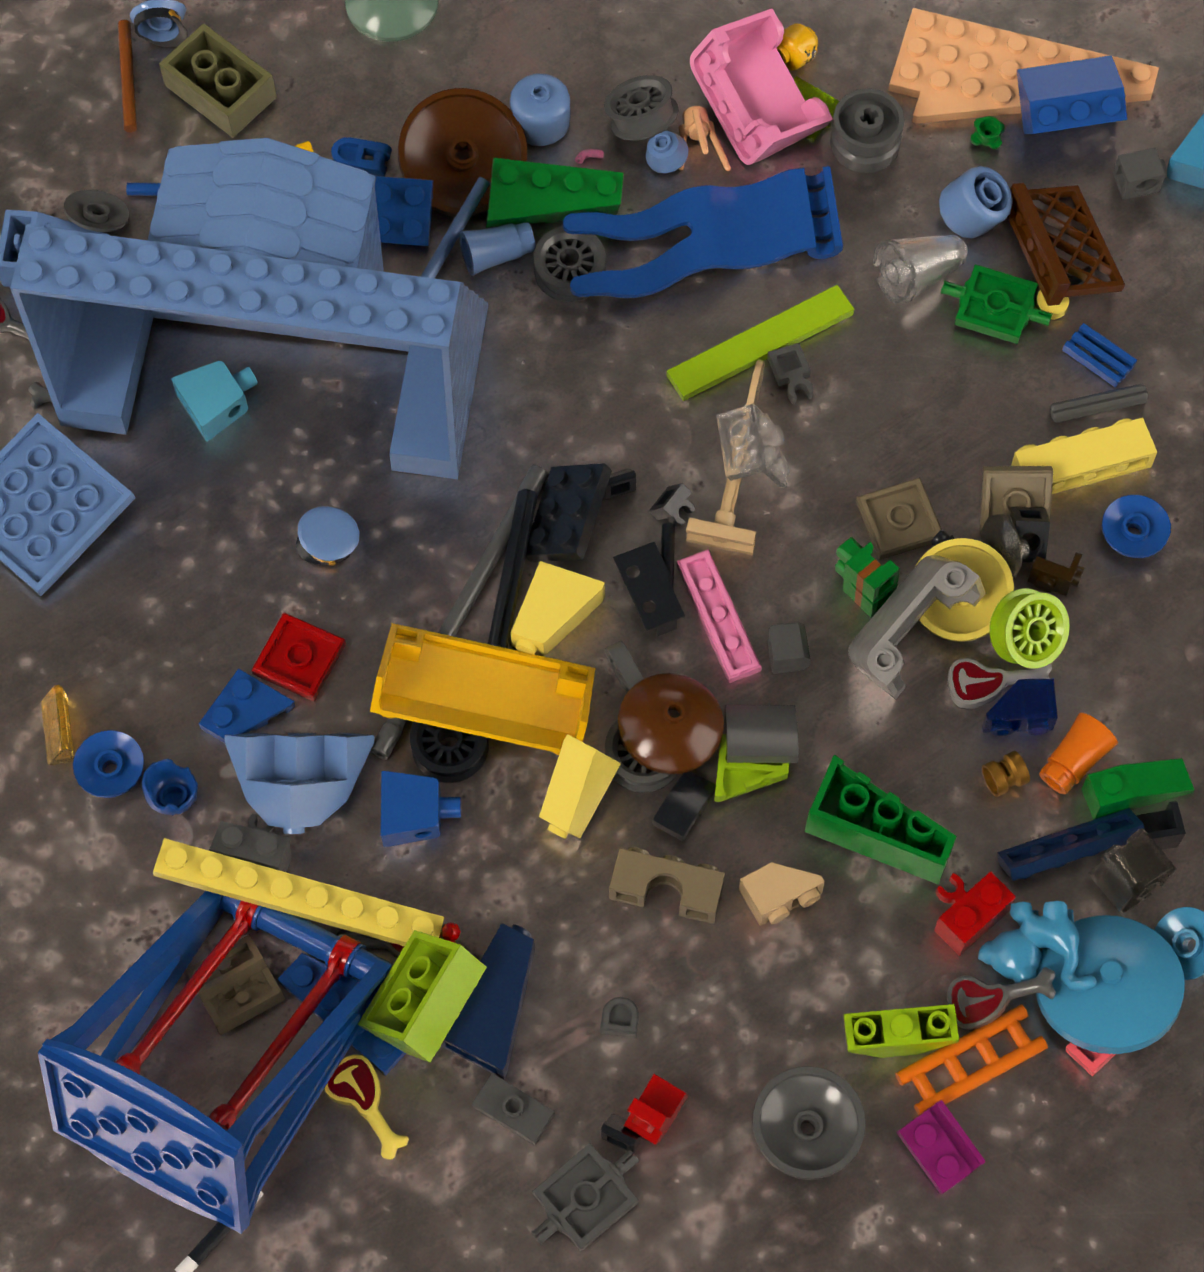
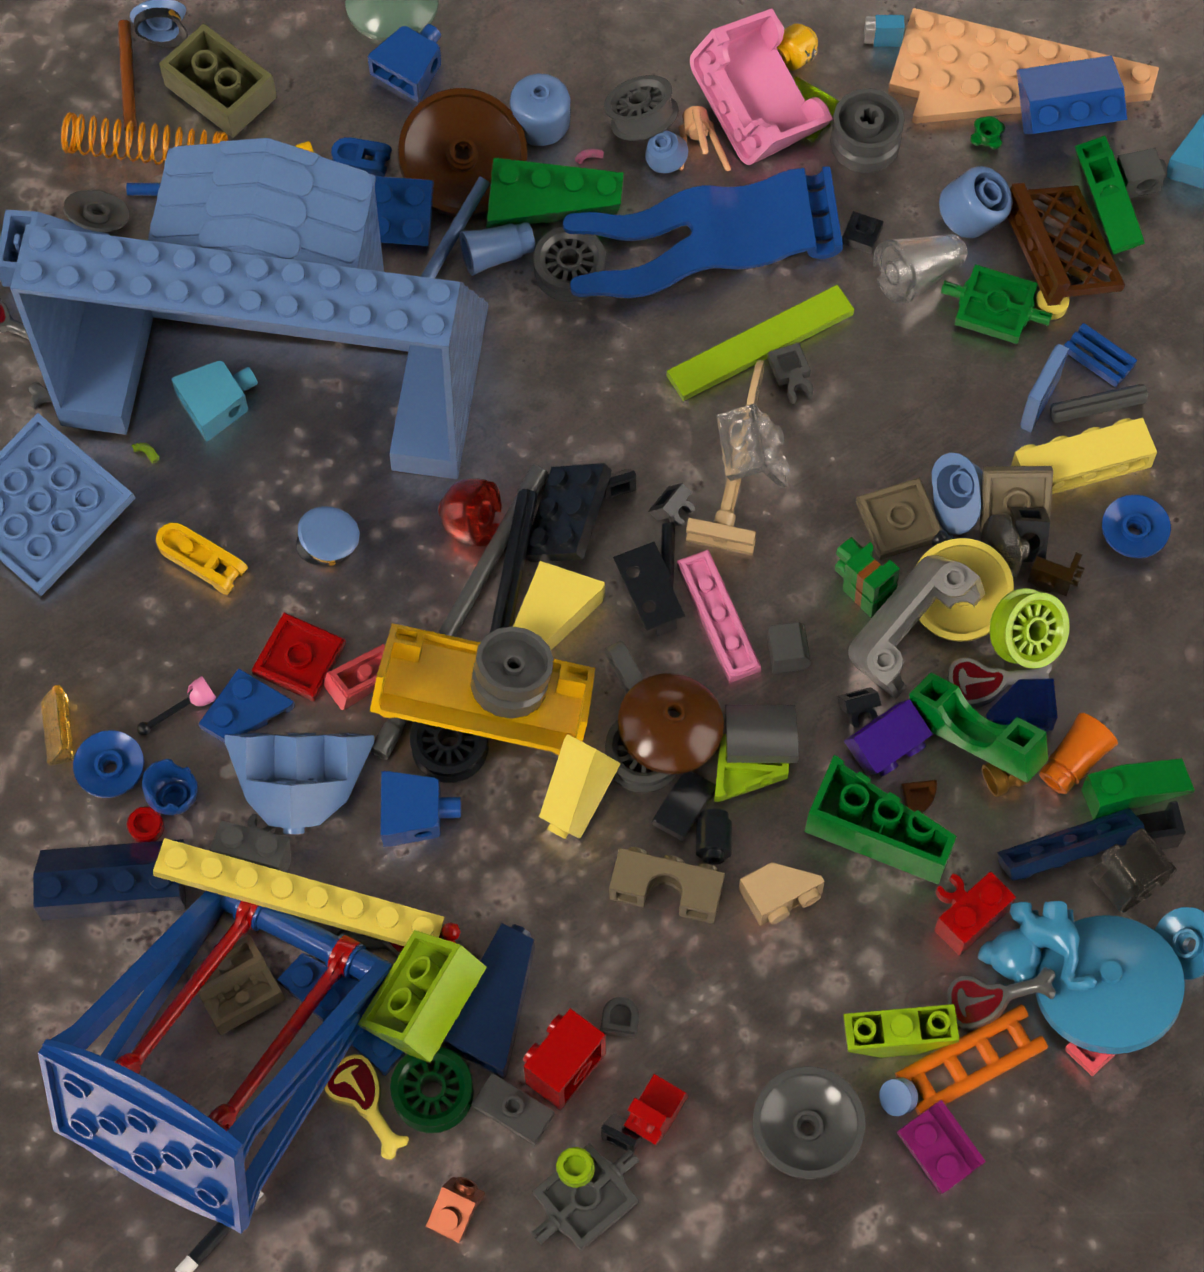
none -> dark blue slope [33,839,186,921]
none -> light orange piece [61,112,228,165]
none -> red tile [127,806,164,843]
none -> lime leg [132,442,159,463]
none -> hinge [137,676,217,736]
none -> yellow plate [156,523,248,595]
none -> coral slope [324,644,385,710]
none -> blue torso [367,24,441,103]
none -> dark green wheel [390,1047,474,1133]
none -> bracket [426,1177,485,1243]
none -> clear red cylinder [438,478,502,547]
none -> dark grey wheel [470,626,554,719]
none -> red brick [523,1008,606,1111]
none -> lime tile [556,1147,595,1188]
none -> black brick [696,809,732,865]
none -> black tile [837,687,882,728]
none -> black tile [842,211,884,254]
none -> dark purple brick [844,699,933,777]
none -> dark azure piece [864,15,905,47]
none -> medium blue tile [879,1077,918,1116]
none -> reddish brown tile [900,780,937,814]
none -> green arch [909,672,1048,783]
none -> medium blue piece [932,452,983,535]
none -> medium blue tile [1020,344,1069,433]
none -> green slope [1074,135,1145,255]

